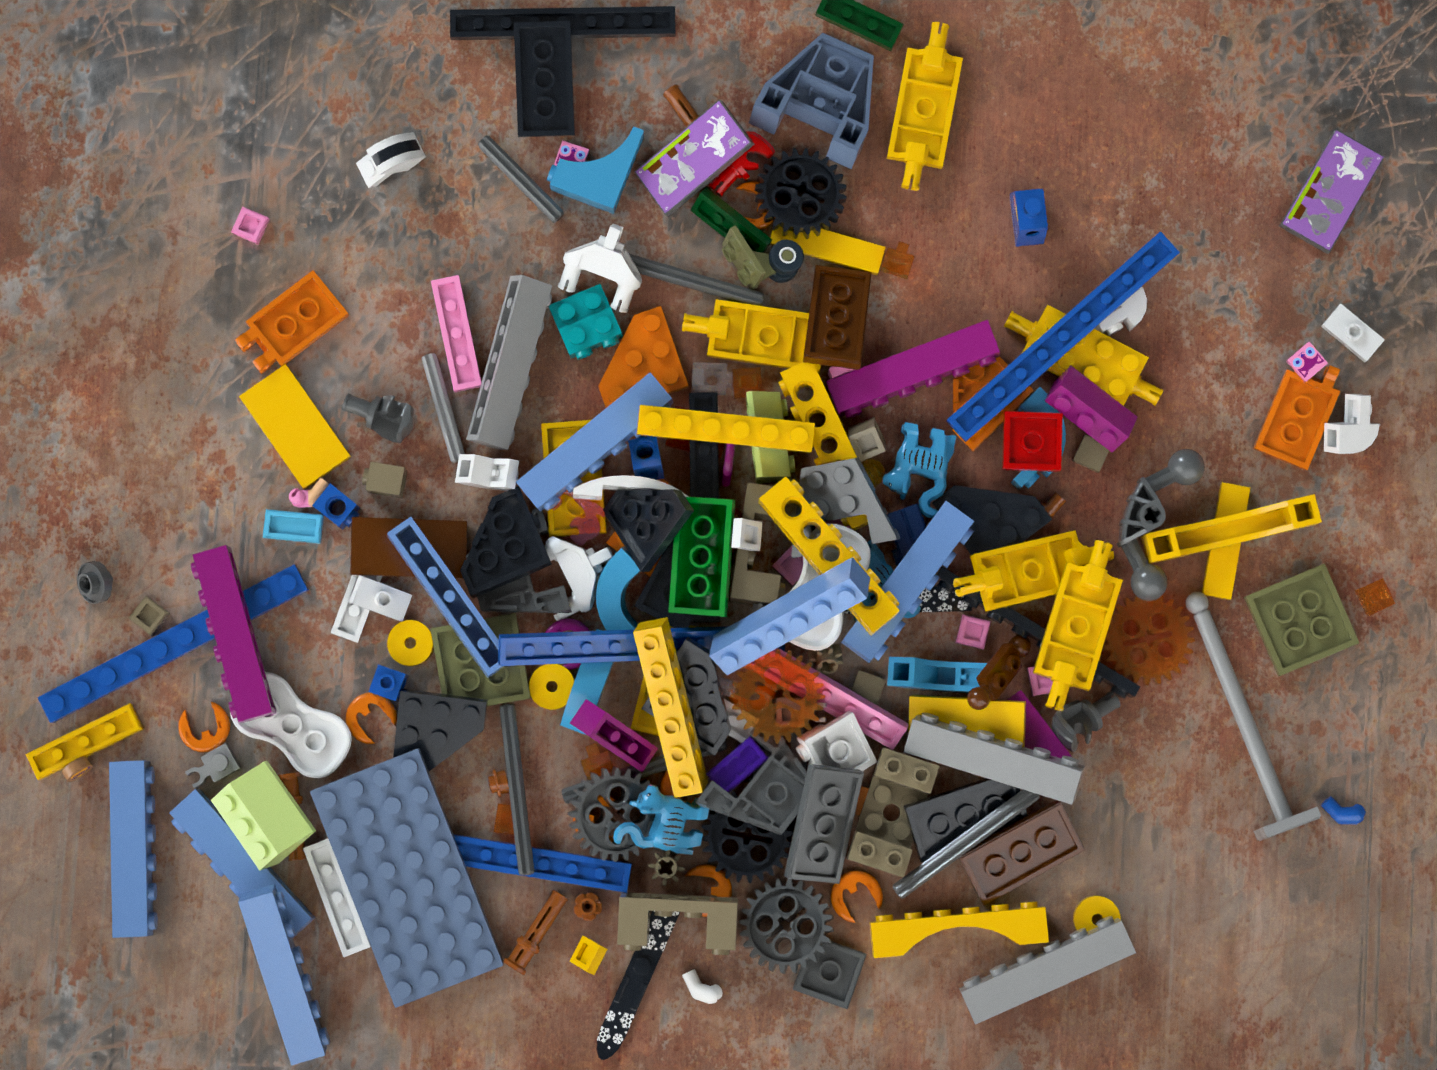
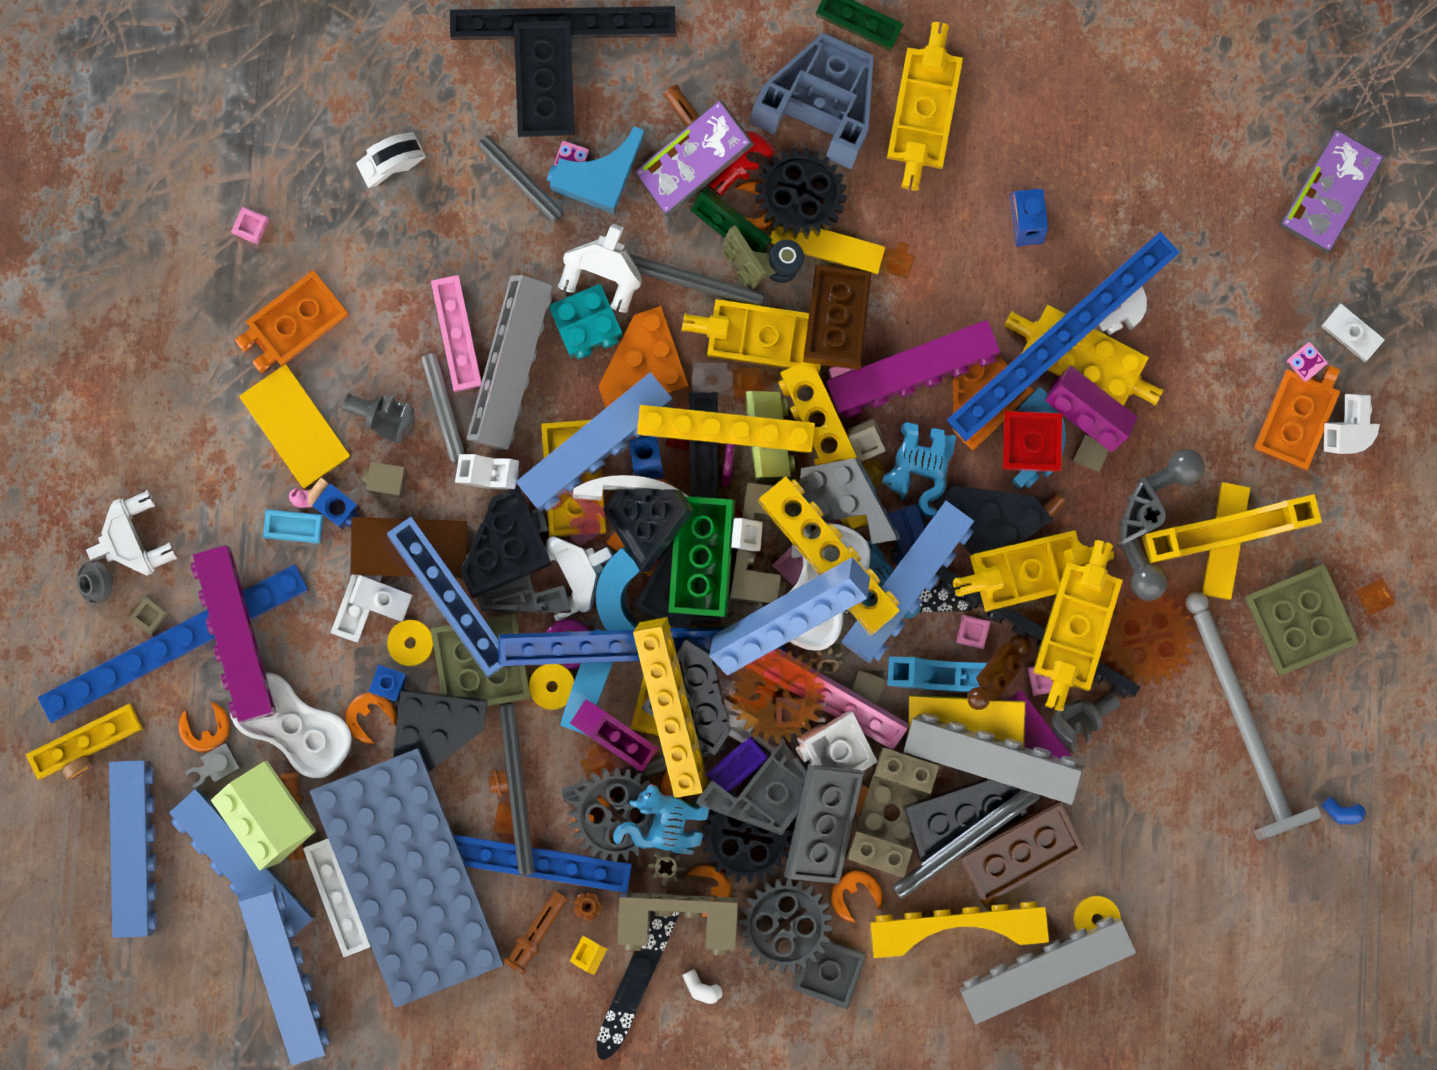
none -> white connector [86,490,178,576]

